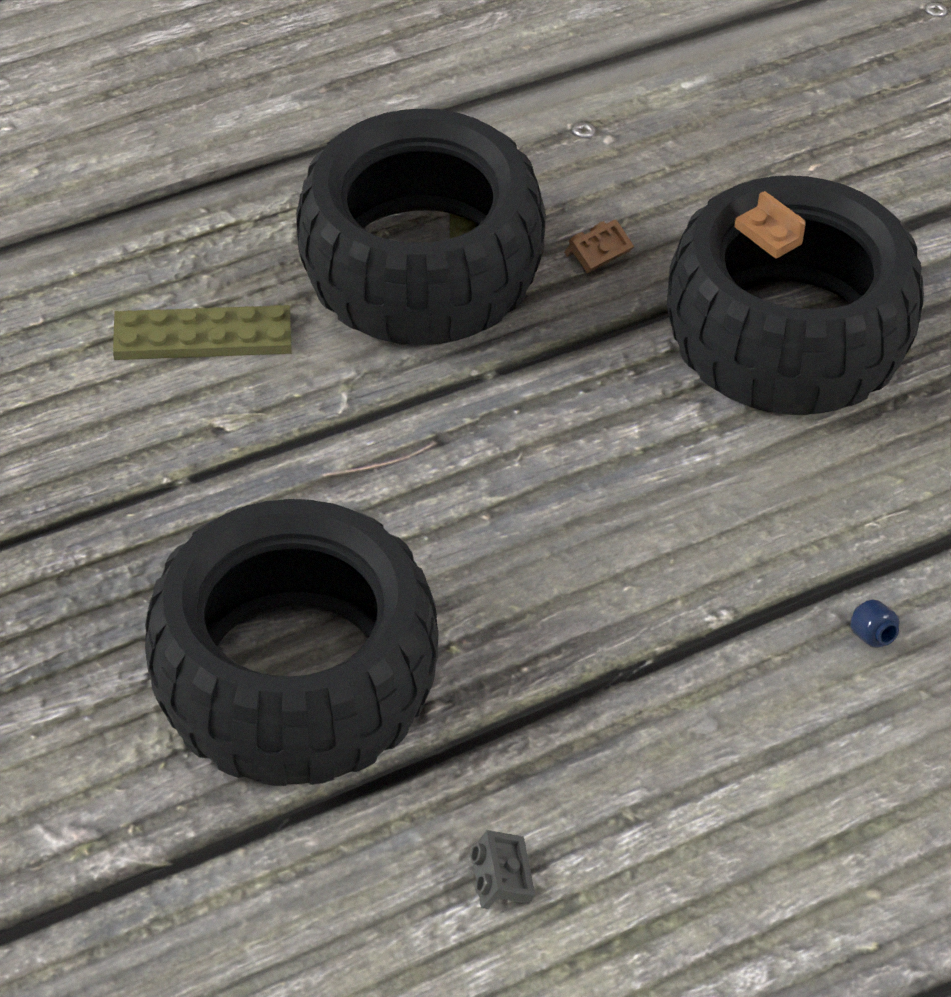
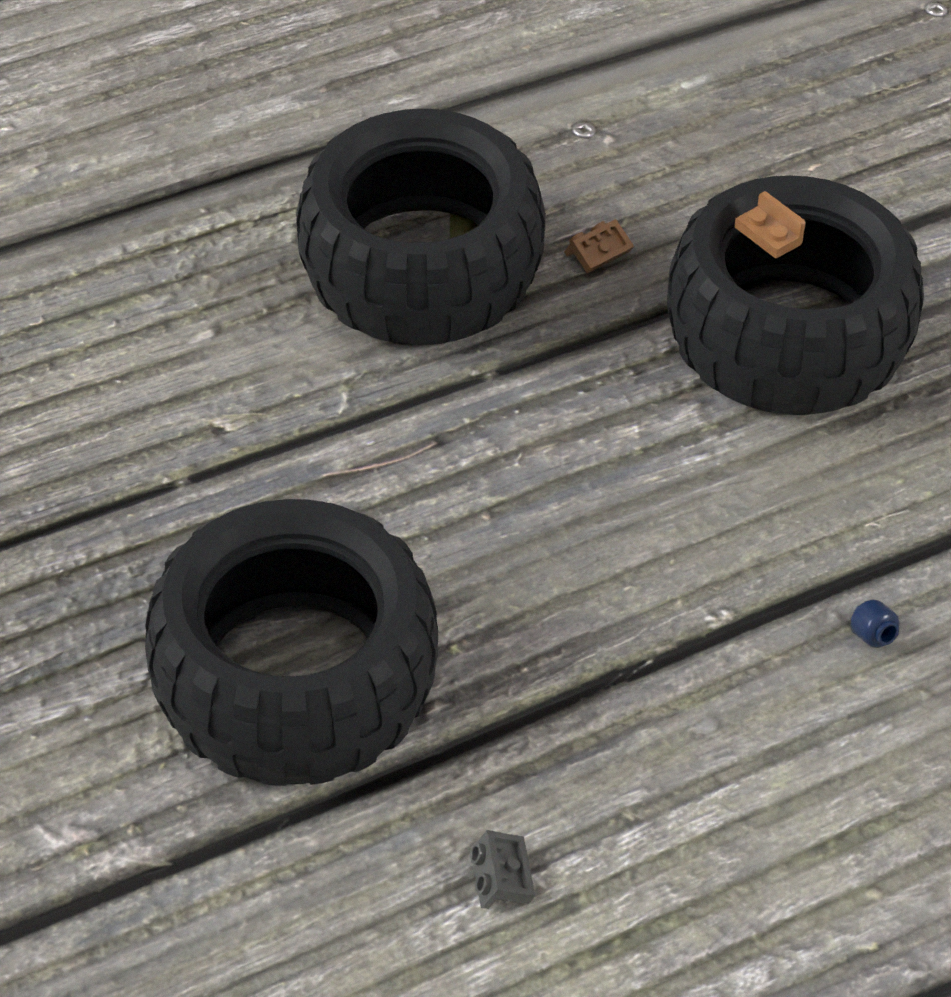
olive plate [113,305,292,360] -> none

